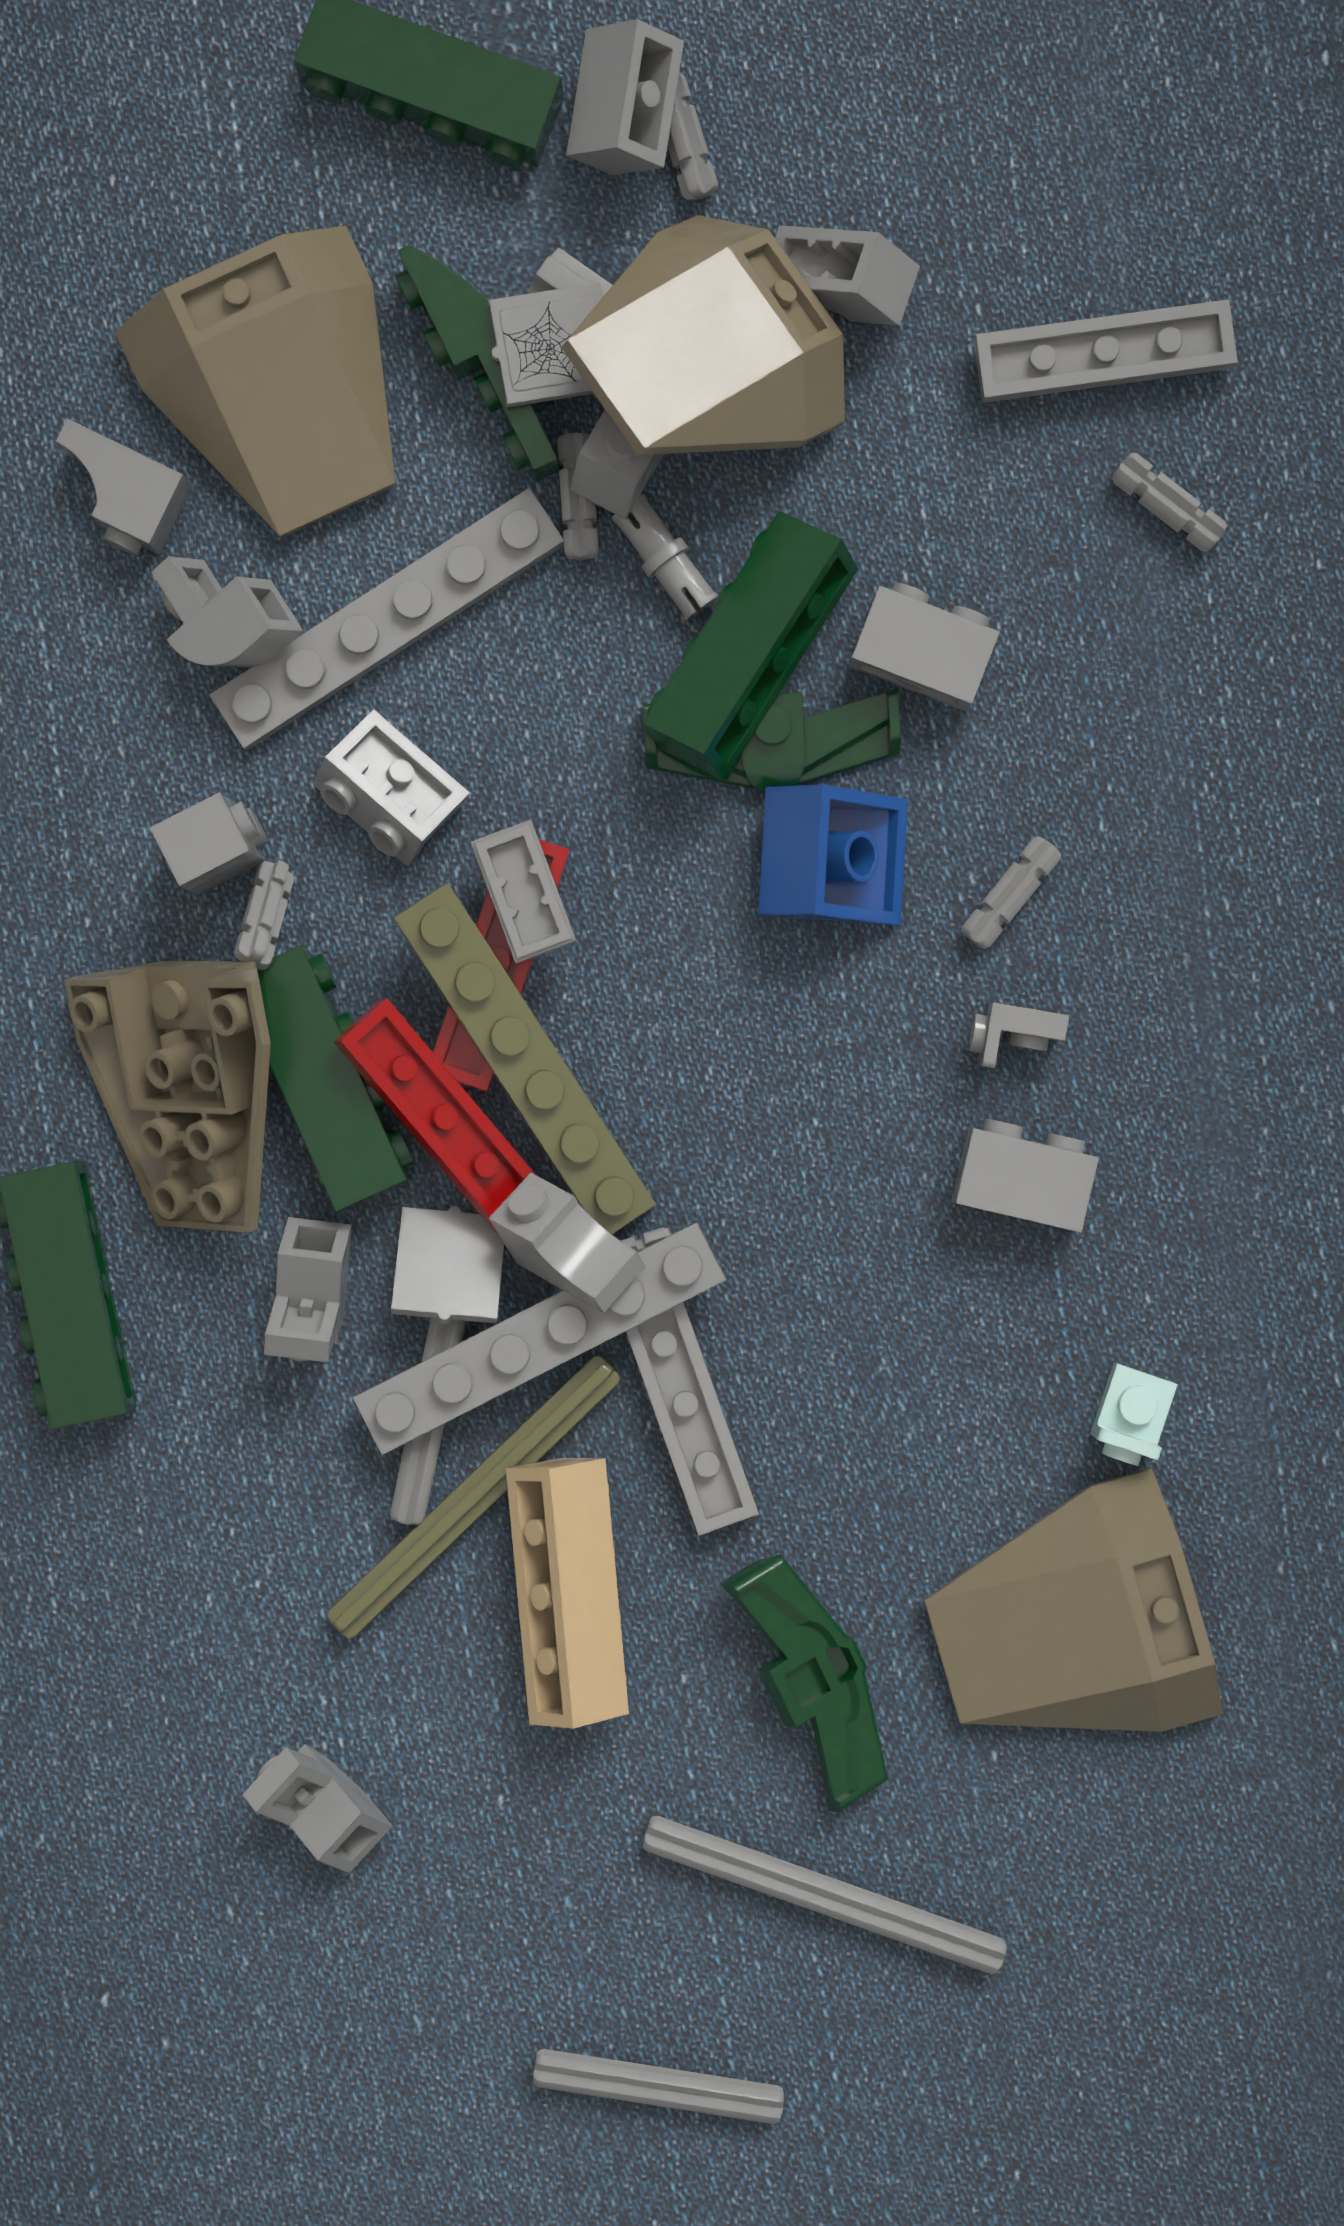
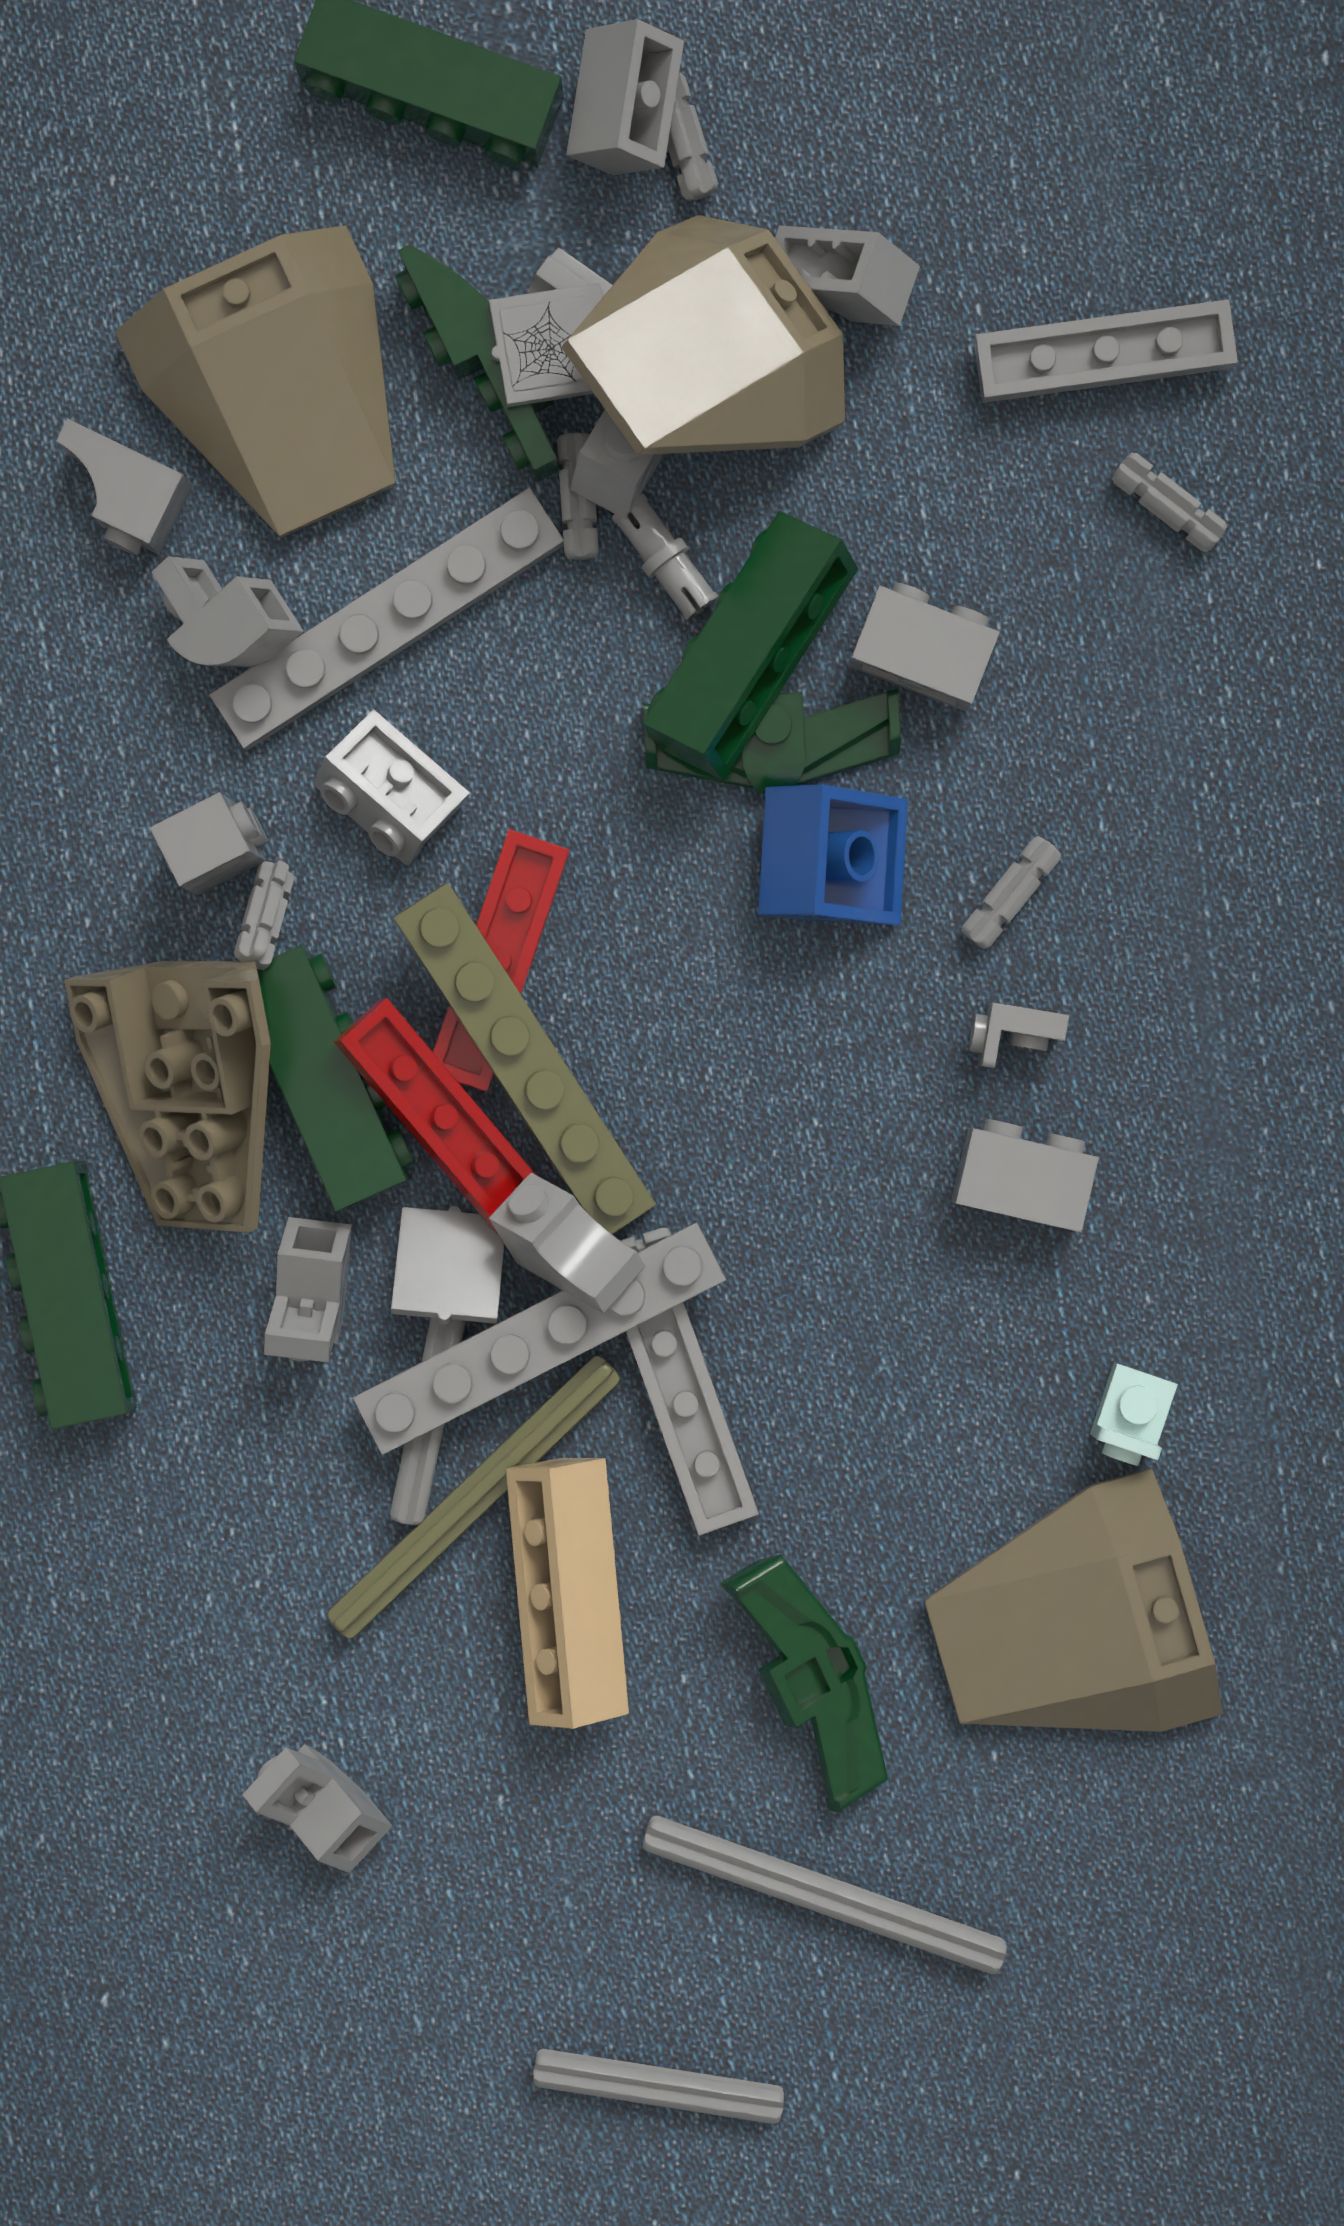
light grey plate [471,819,577,964] -> none

